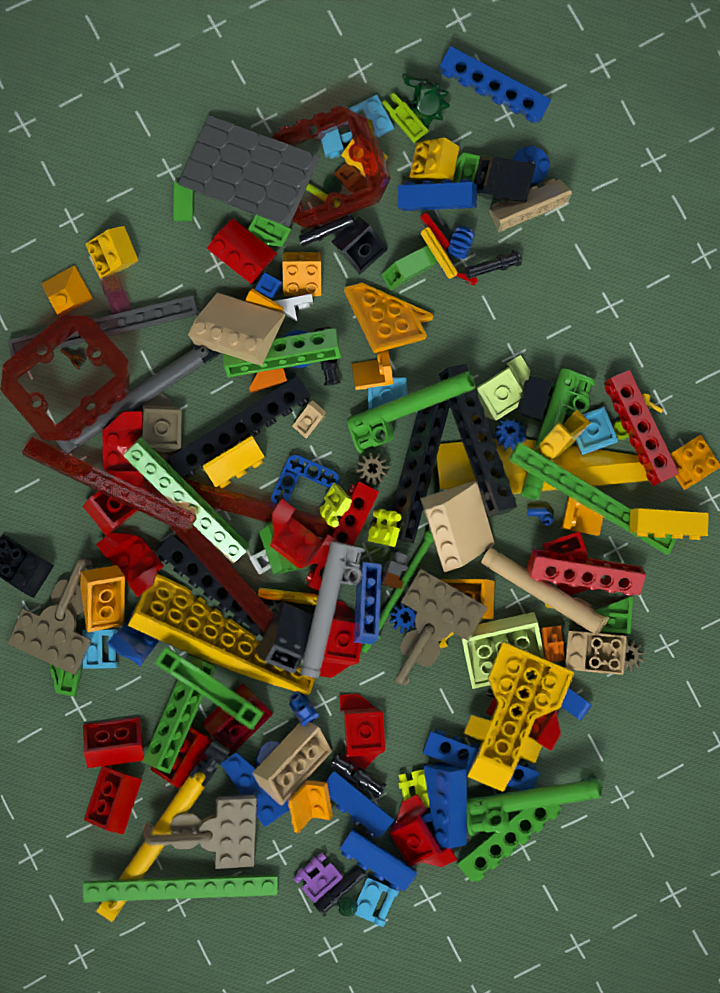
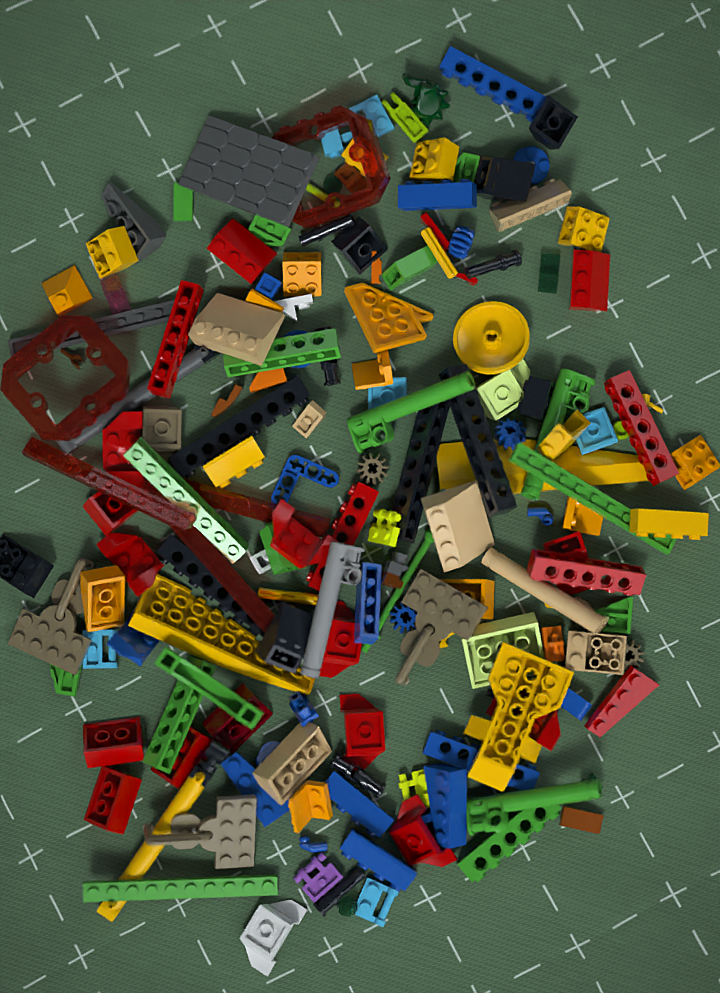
neon yellow plate [320,483,352,527] -> none
none -> dark grey wedge [101,182,167,264]
none -> red brick [147,280,204,399]
none -> dark orange slope [211,384,243,418]
none -> white piece [240,900,307,976]
none -> blue arm [299,836,327,853]
none -> orange piece [371,251,382,284]
none -> yellow dish [453,301,530,374]
none -> black slope [528,95,578,150]
none -> clear green slope [537,253,560,294]
none -> yellow bracket [558,207,610,252]
none -> dark orange slope [559,806,604,834]
none -> red slope [569,250,610,312]
none -> wing [584,665,659,737]

